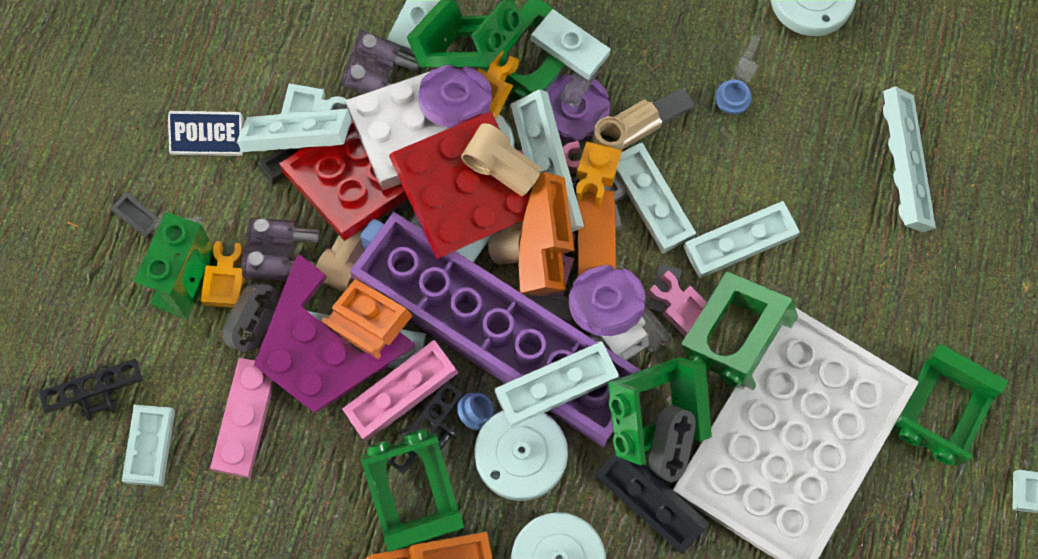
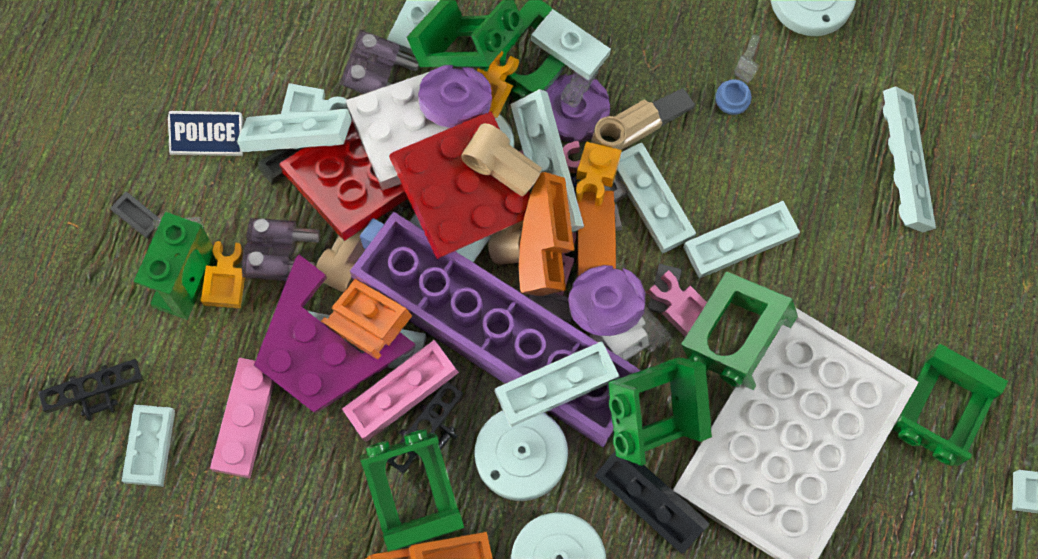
dark grey beam [223,283,279,352] -> none
medium blue plate [458,393,494,431] -> none
dark grey beam [649,405,696,482] -> none

